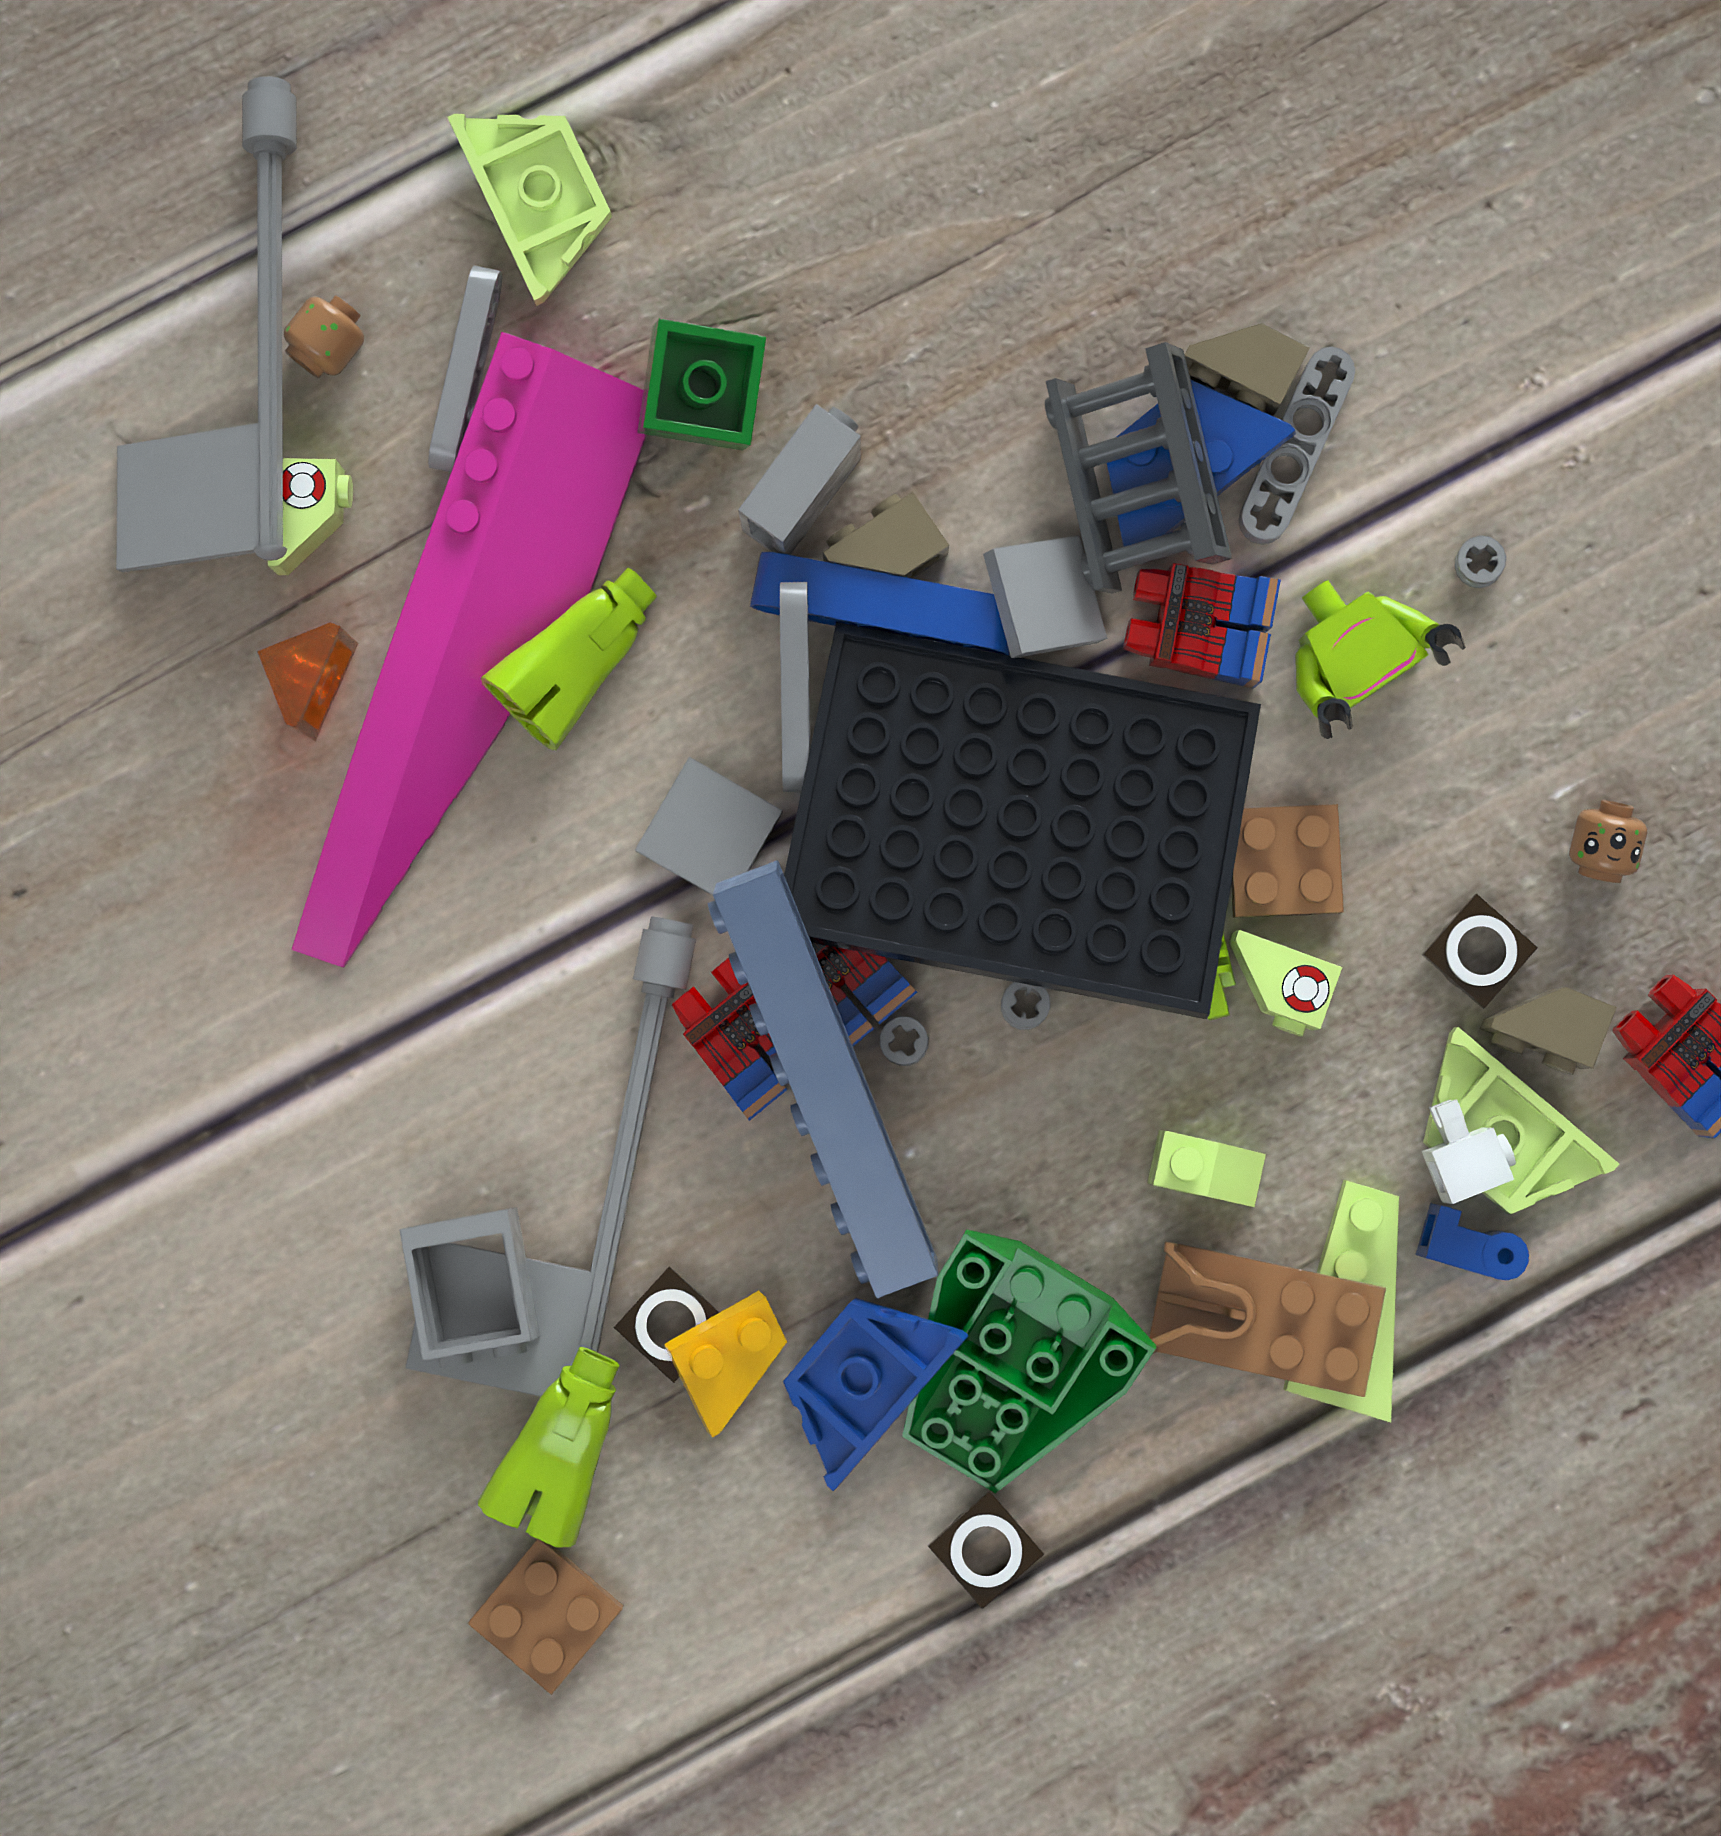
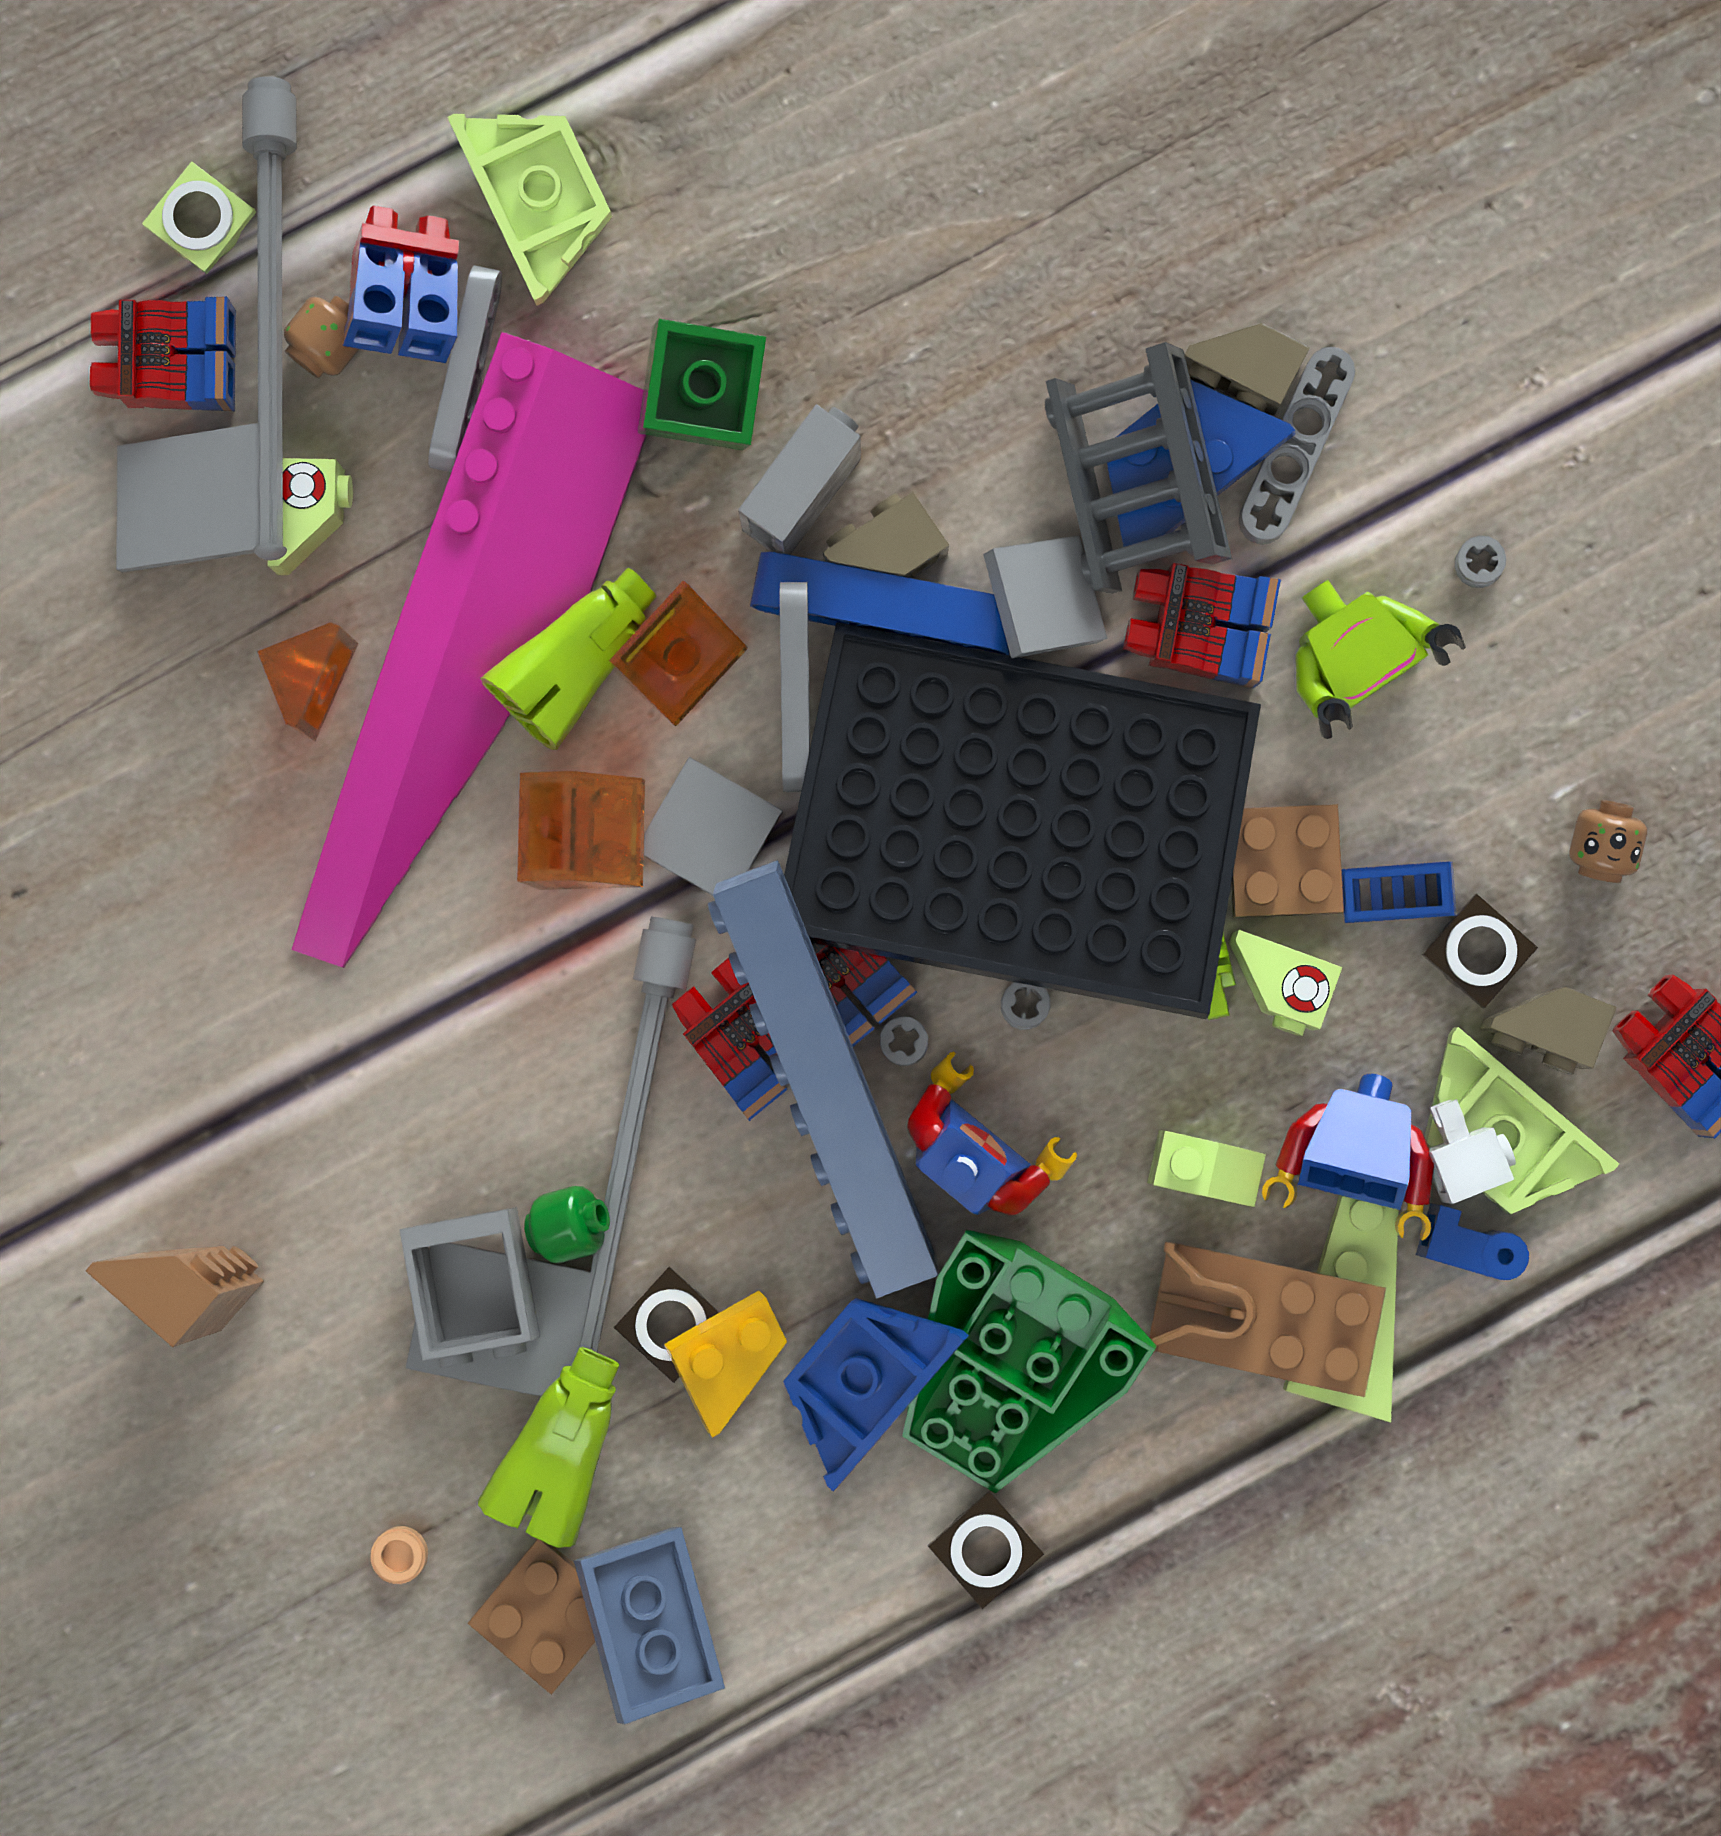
none -> medium nougat slope [85,1246,264,1348]
none -> hips [90,296,236,412]
none -> piece [142,161,256,274]
none -> blue hips [343,205,459,363]
none -> light nougat tile [370,1526,428,1584]
none -> clear orange slope [517,771,645,890]
none -> green head [524,1186,610,1263]
none -> sand blue plate [574,1527,725,1725]
none -> clear orange slope [609,581,748,726]
none -> torso [907,1052,1077,1215]
none -> torso [1262,1074,1434,1240]
none -> blue slope [1342,861,1456,923]

